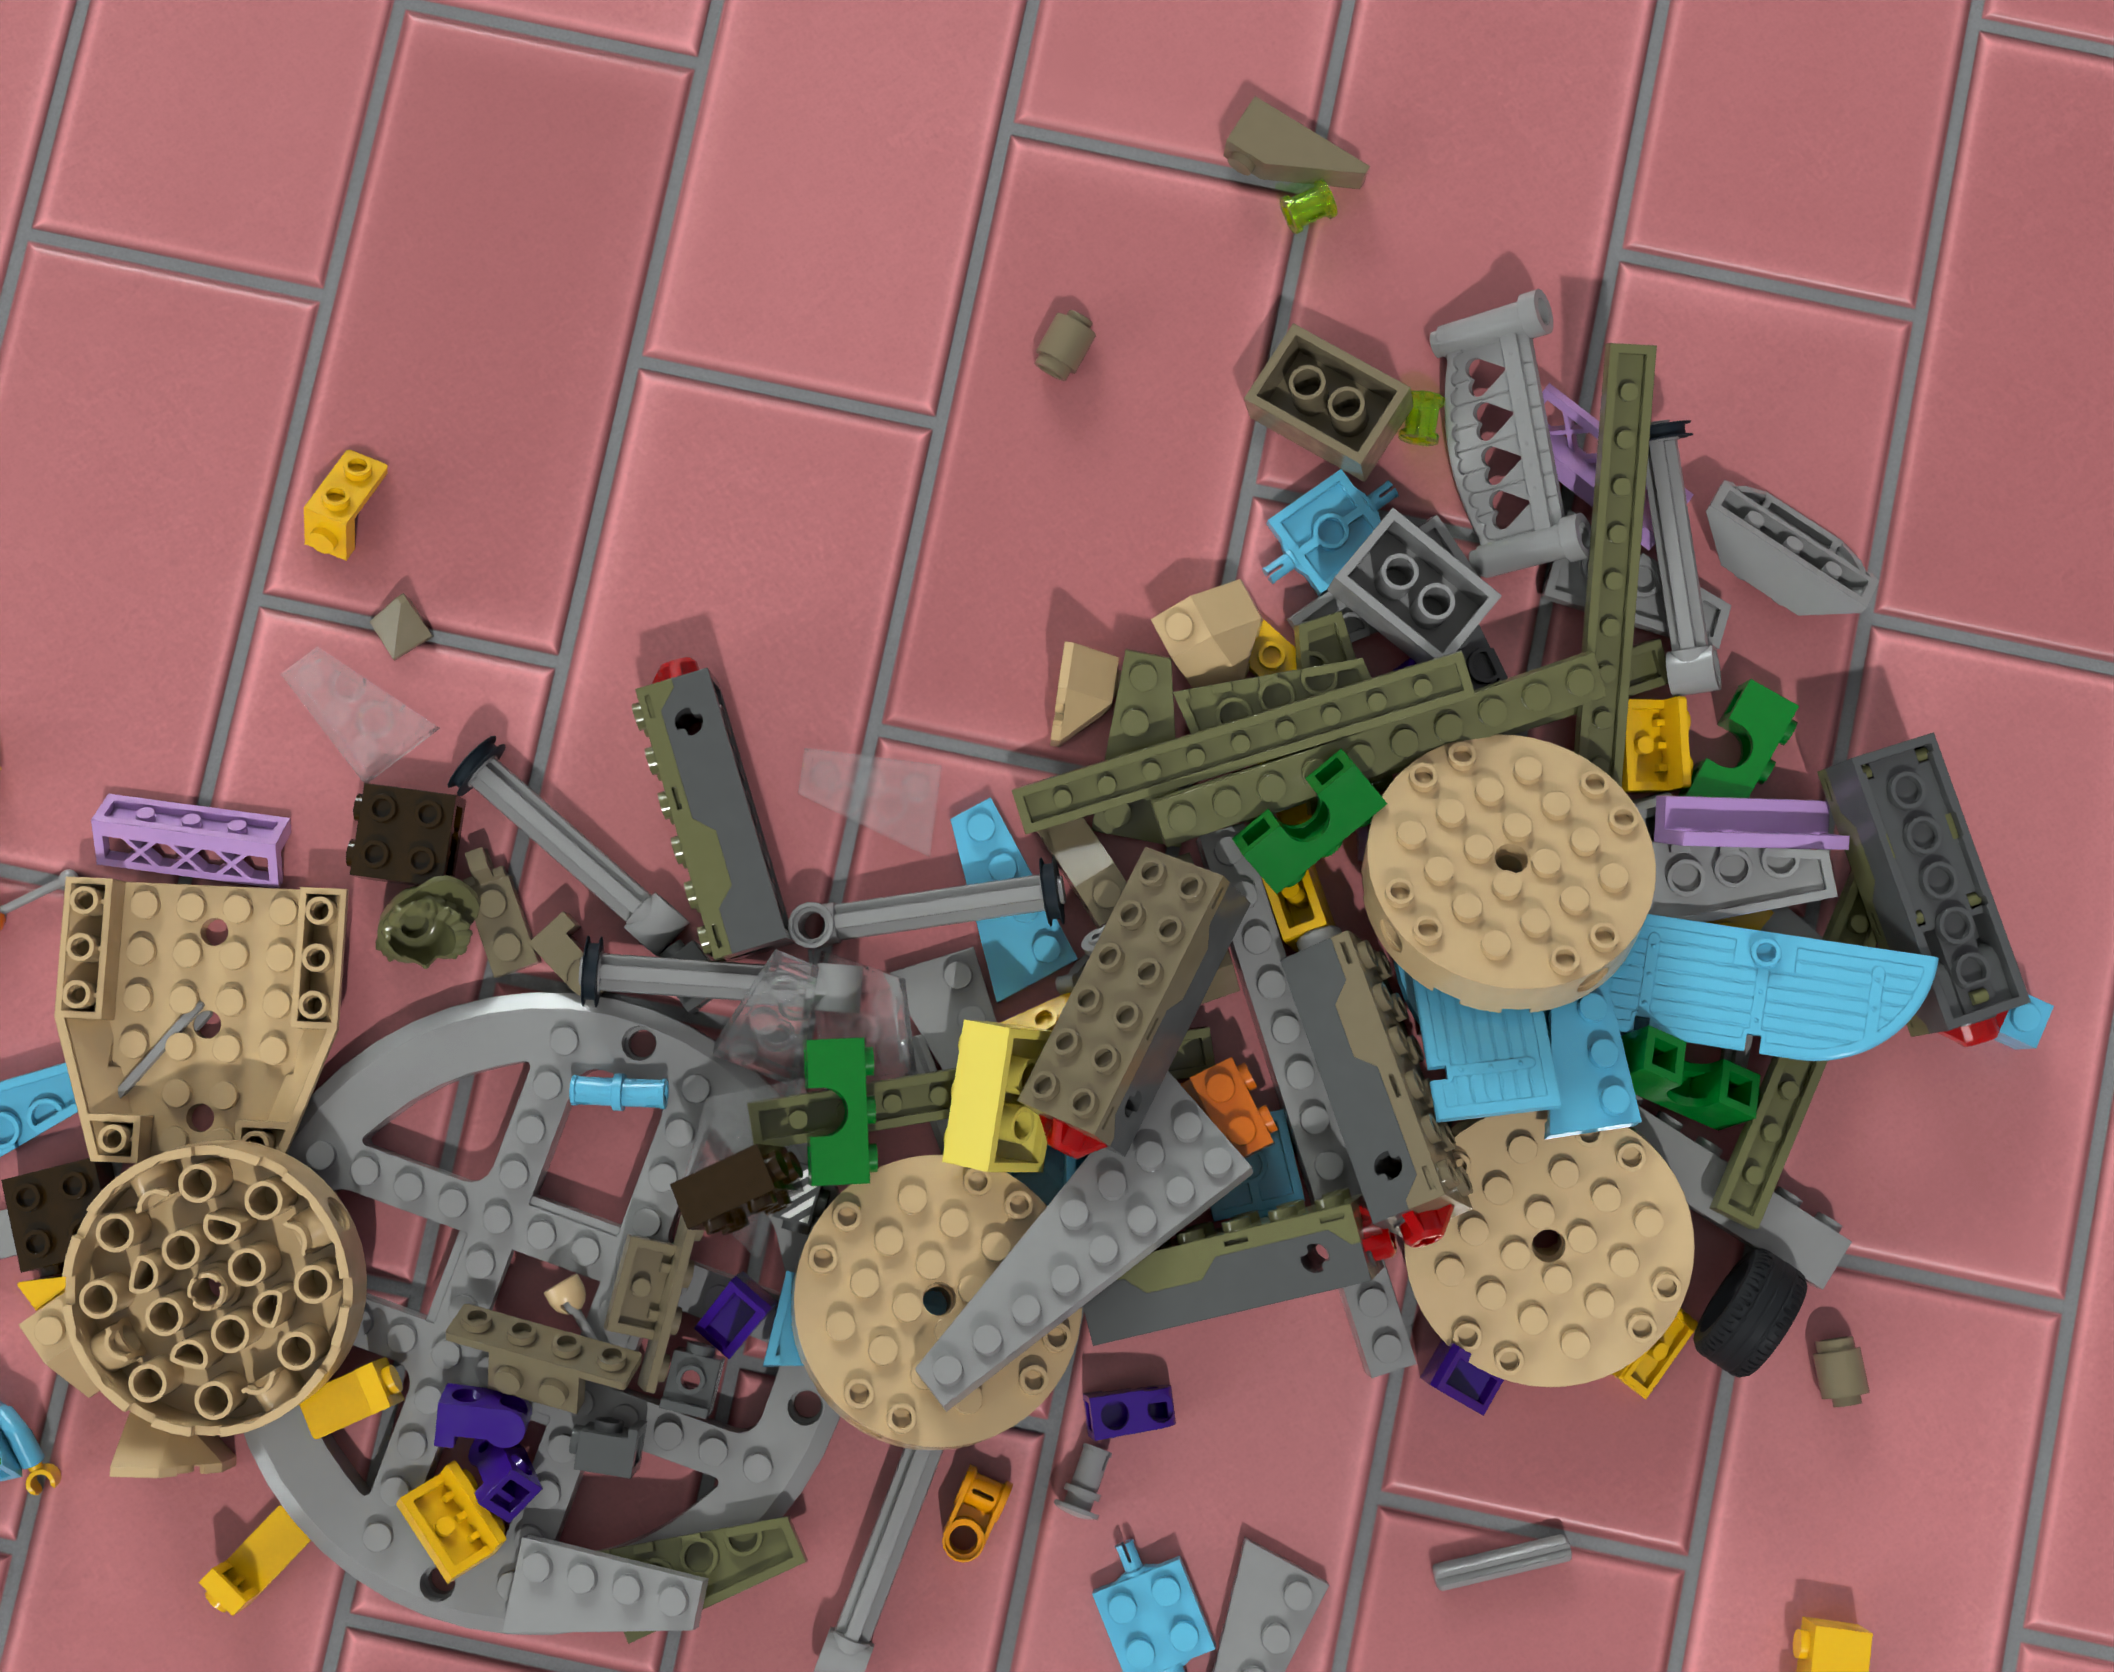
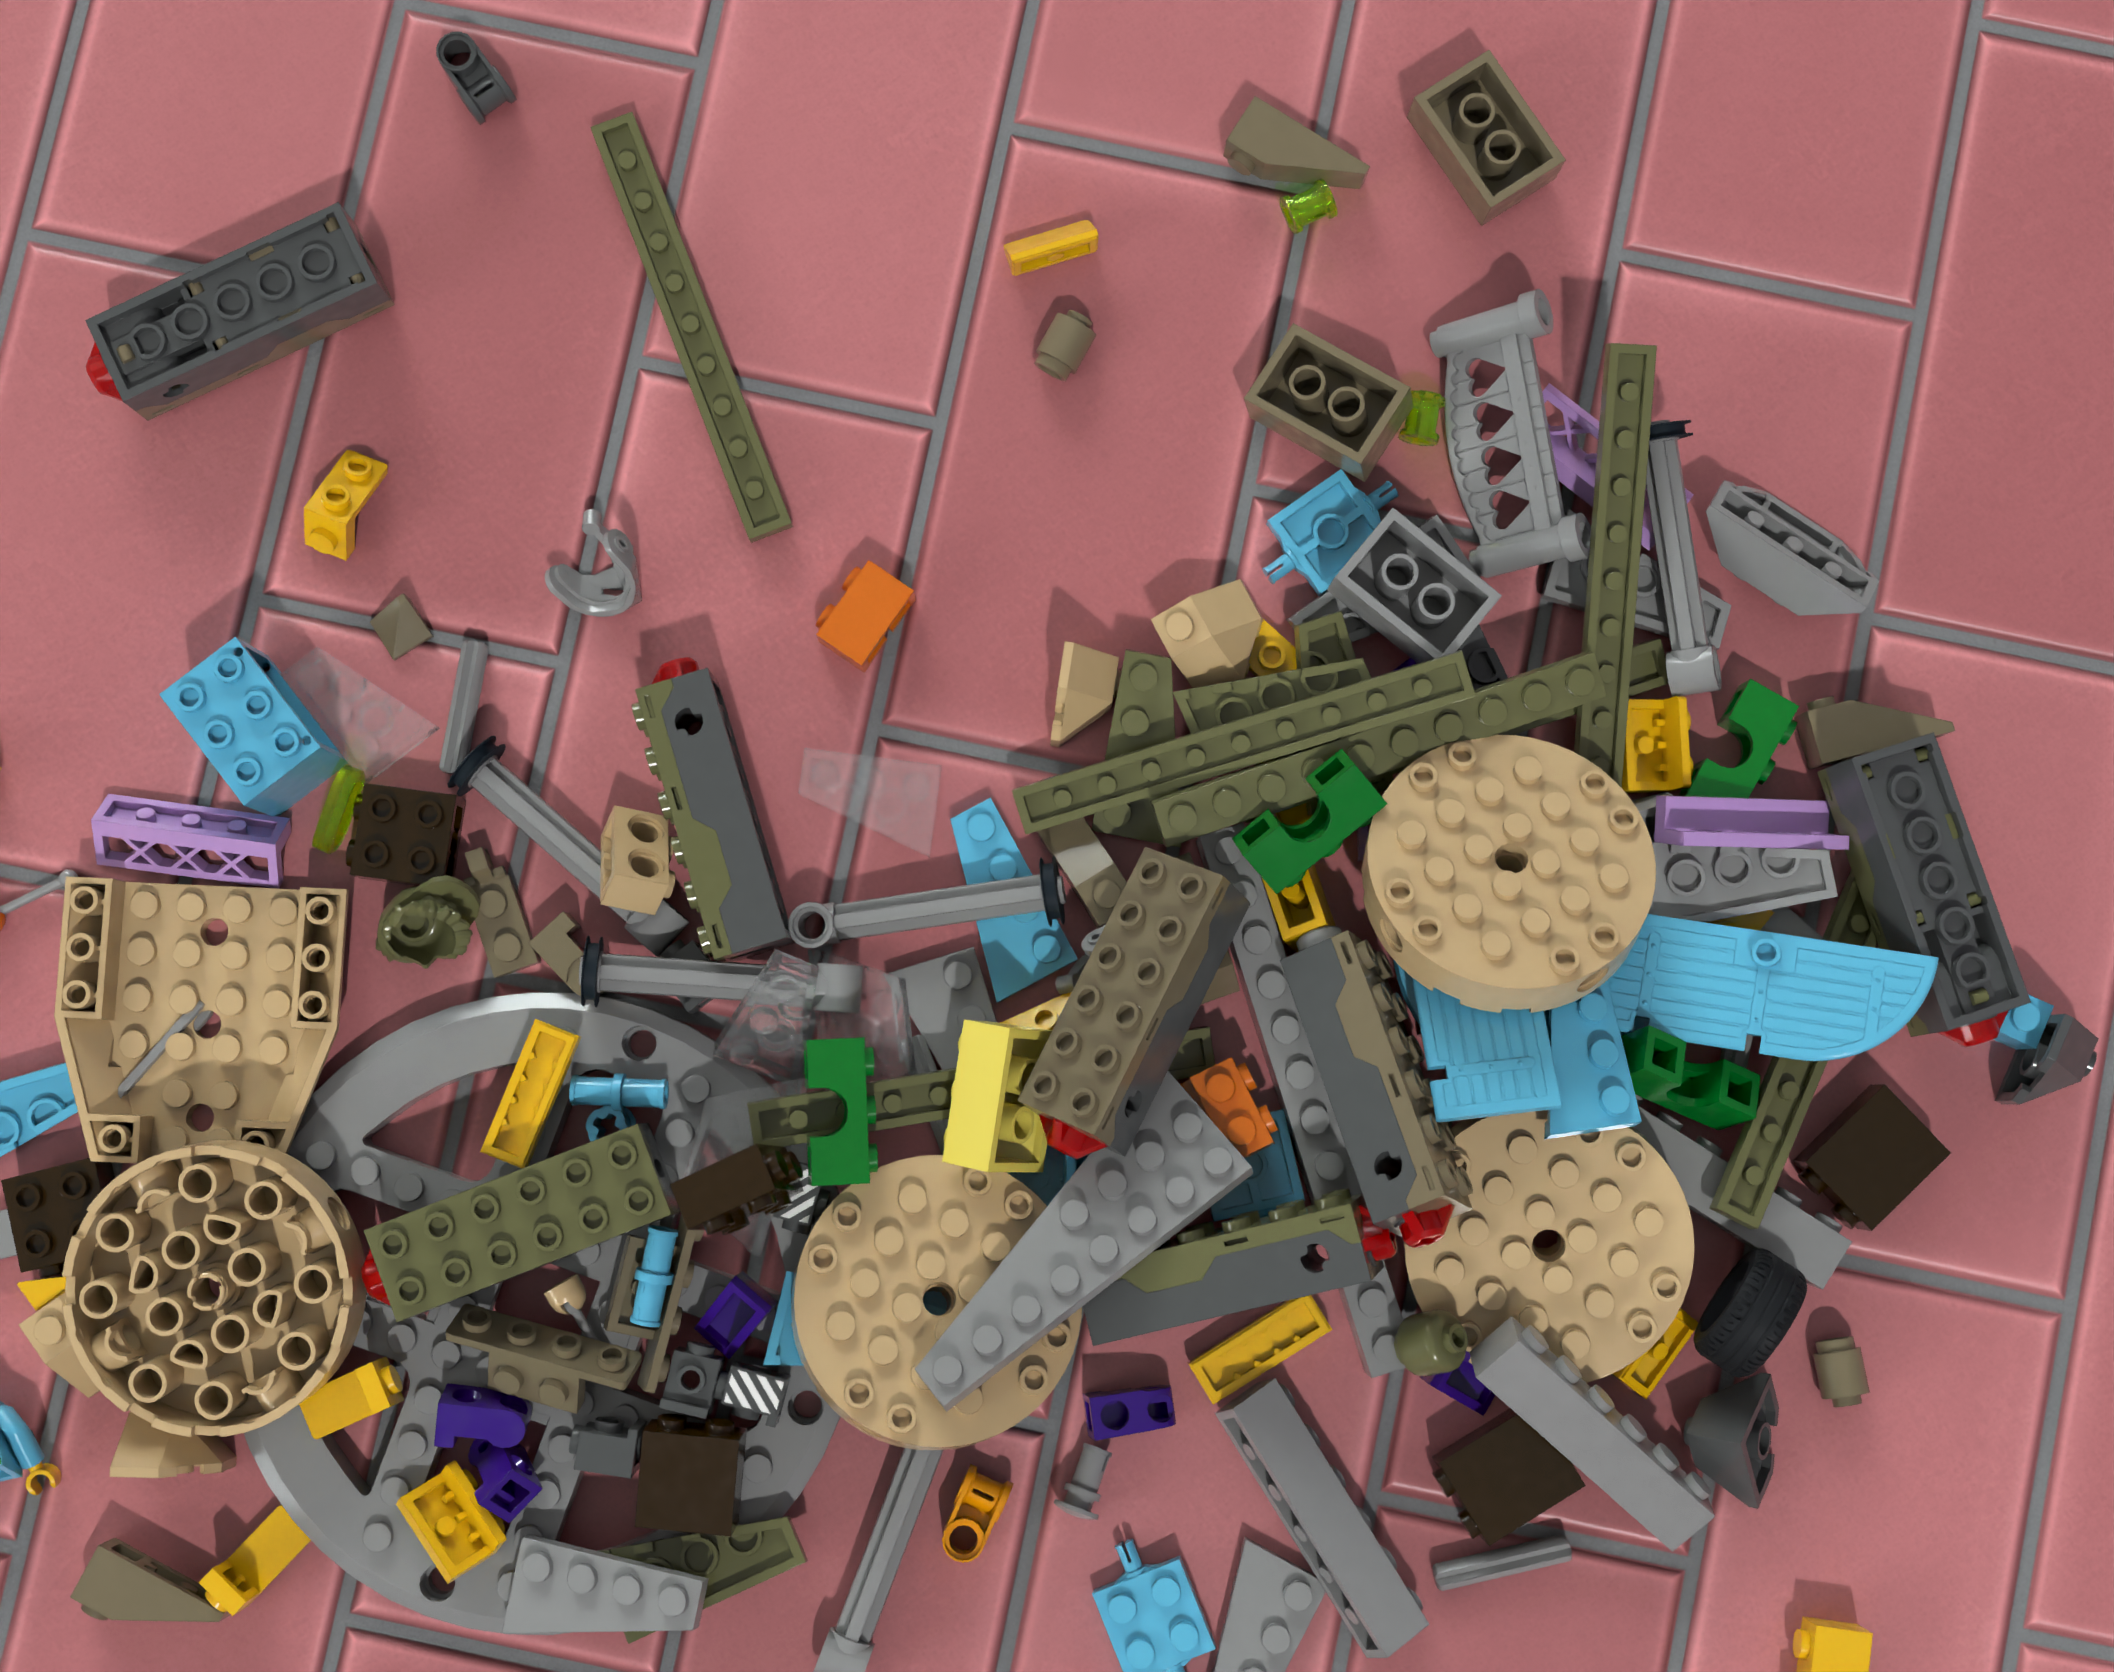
none -> dark tan slope [70,1538,231,1622]
none -> dark grey piece [85,202,395,421]
none -> medium azure container [159,636,350,817]
none -> clear neon green tile [312,764,365,854]
none -> olive piece [361,1123,681,1322]
none -> dark grey piece [436,32,517,125]
none -> light grey axle [439,640,489,774]
none -> yellow plate [480,1019,581,1168]
none -> light grey helmet [545,509,642,617]
none -> medium azure bush [585,1106,636,1141]
none -> olive plate [590,112,793,543]
none -> tan brick [600,805,675,915]
none -> medium azure pin [630,1225,679,1327]
none -> dark brown brick [635,1414,747,1537]
none -> dark grey brick [714,1361,791,1428]
none -> orange piece [815,560,916,673]
none -> yellow slope [1004,220,1099,276]
none -> yellow plate [1187,1295,1332,1405]
none -> light grey brick [1215,1378,1429,1658]
none -> olive head [1394,1309,1468,1377]
none -> dark tan brick [1407,50,1566,226]
none -> dark brown brick [1432,1408,1586,1546]
none -> light grey brick [1468,1316,1715,1552]
none -> dark grey slope [1684,1372,1779,1509]
none -> dark brown brick [1793,1084,1951,1231]
none -> dark tan slope [1794,696,1955,770]
none -> dark grey slope [1995,1014,2099,1105]

